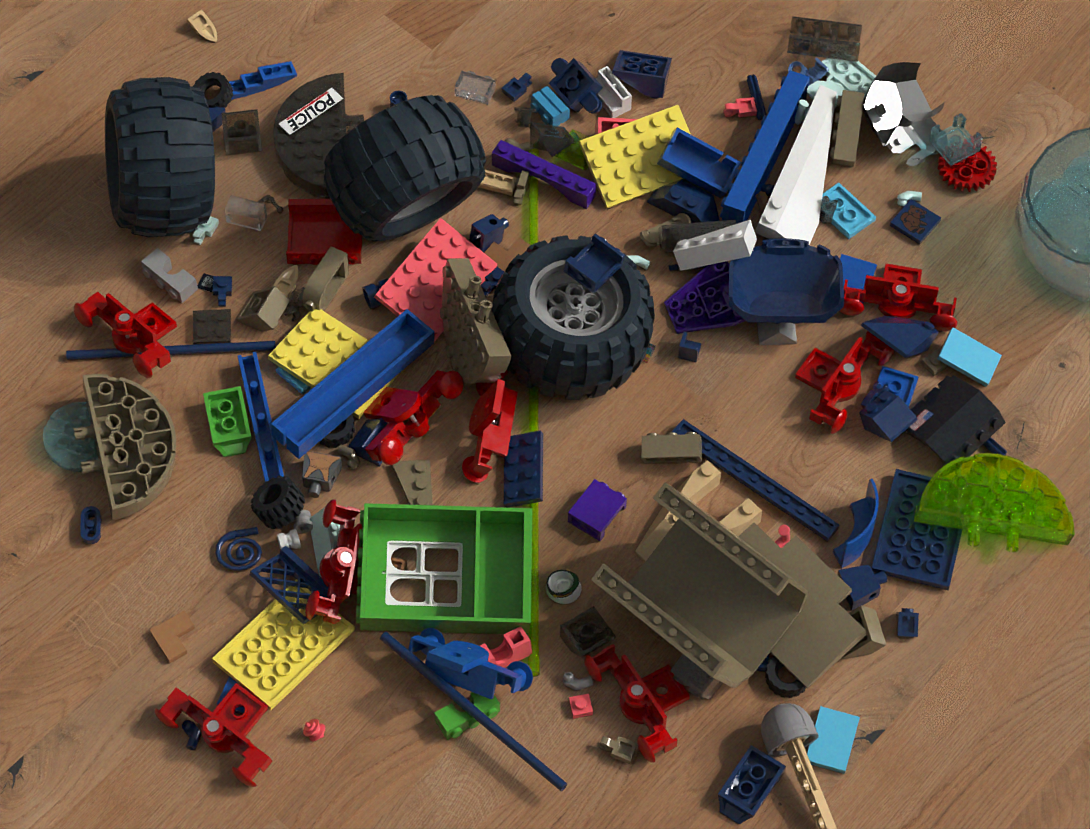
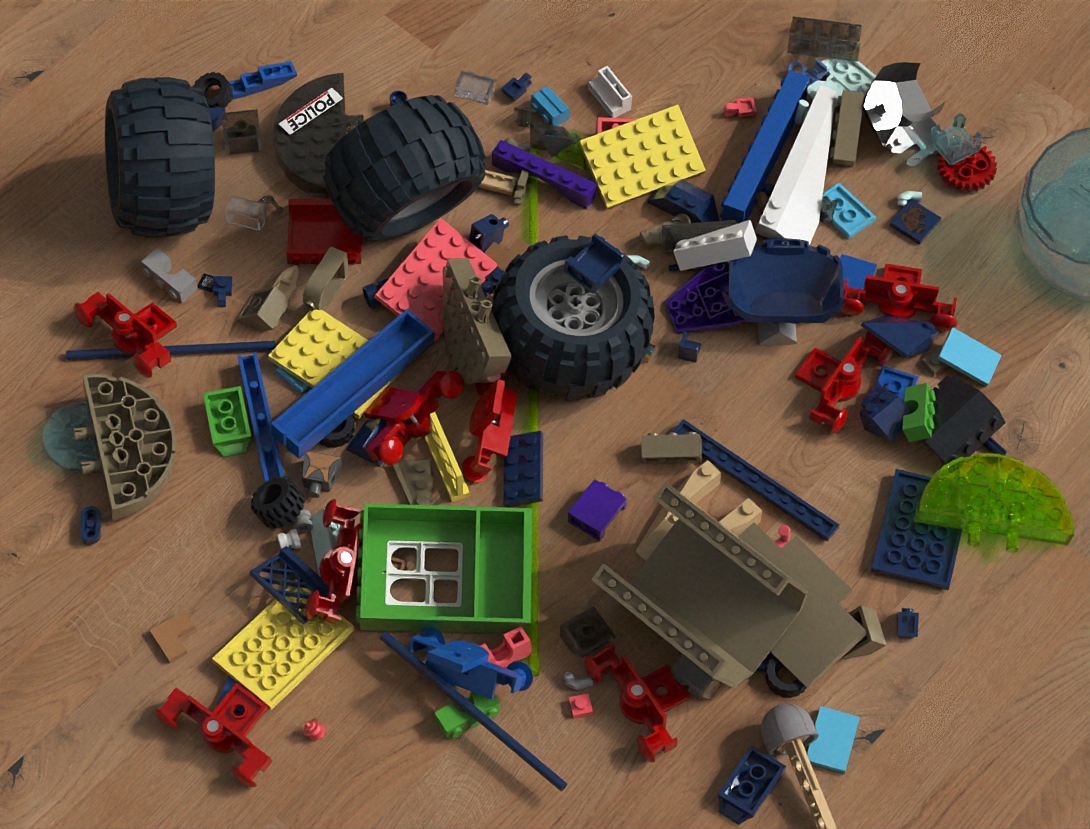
dark blue arm [182,720,201,750] -> none
tan plate [187,9,217,42] -> none
light aqua plate [193,216,219,245] -> none
clear smoke plate [193,309,231,345] -> none
dark blue piece [215,527,262,571] -> none
clear smoke plate [284,287,305,321] -> none
dark tan arm [337,445,360,470] -> none
white piece [545,569,582,604] -> none
dark blue brick [549,58,603,114] -> none
dark tan plate [599,736,637,764] -> none
dark blue slope [612,50,672,99] -> none
blue piece [657,127,741,198] -> none
dark blue axle [747,74,767,120] -> none
blue panel [833,479,879,568] -> none
dark blue torso [837,565,887,610] -> none
none -> light yellow fence [424,412,470,502]
none -> bright green arch [902,383,936,442]

